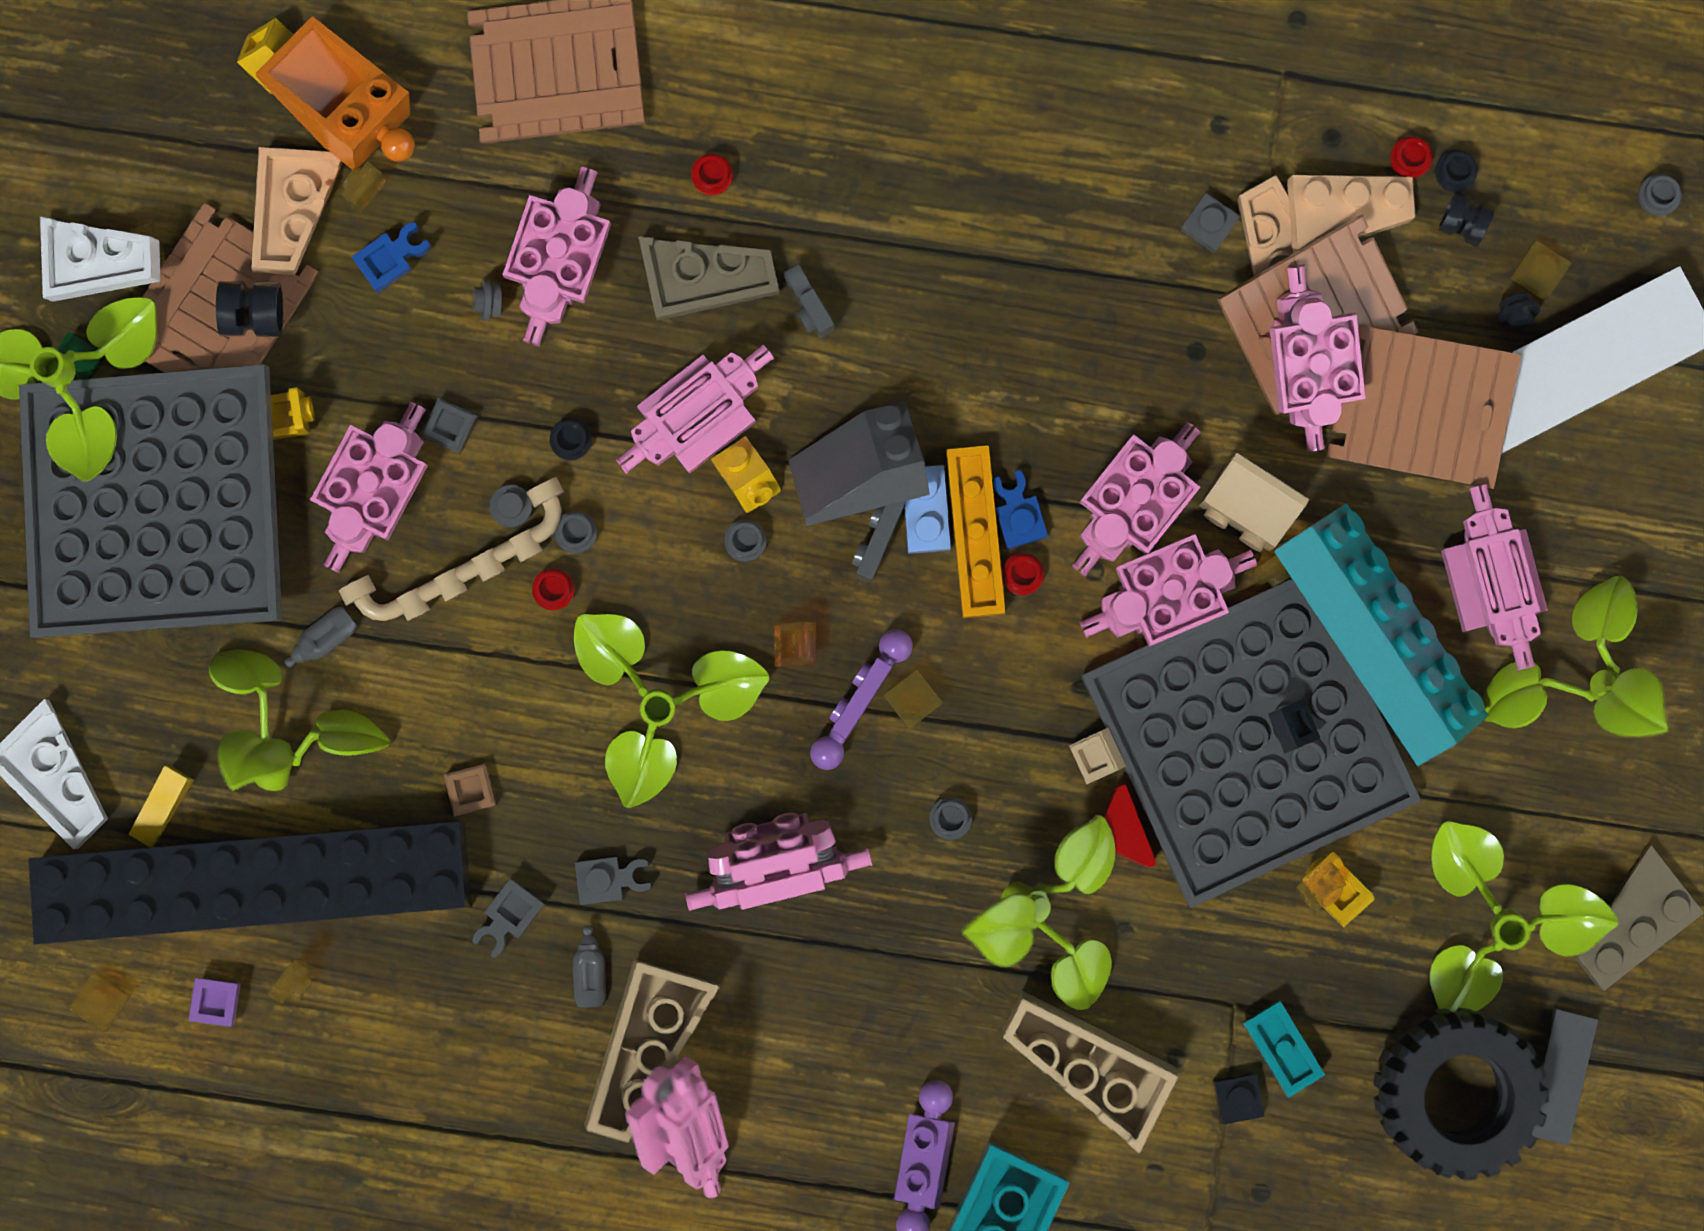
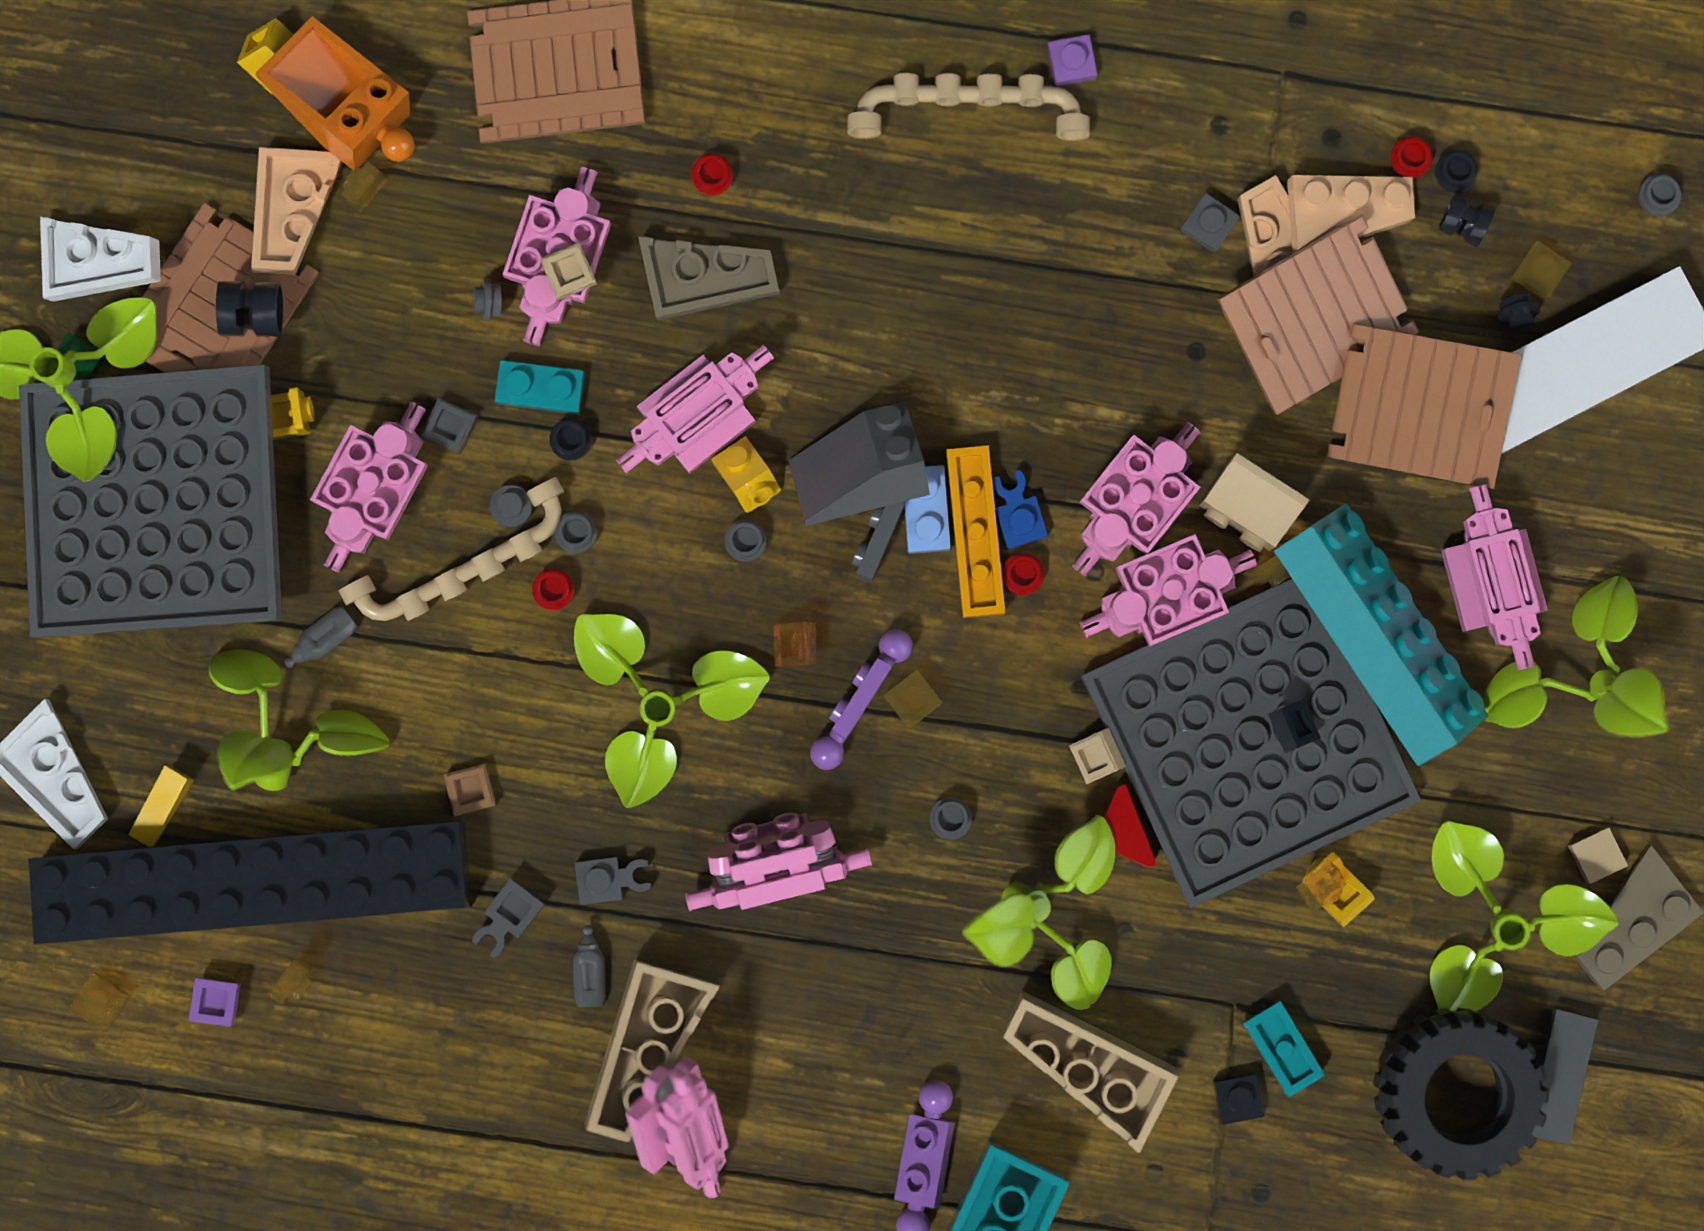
blue plate [352,222,432,293] -> none
dark grey plate [784,264,834,340] -> none
bright pink piece [1269,265,1365,451] -> none
none -> teal plate [495,360,585,415]
none -> tan tile [540,243,597,300]
none -> tan bar [848,73,1090,140]
none -> medium lavender plate [1047,35,1097,87]
none -> tan tile [1568,827,1628,884]

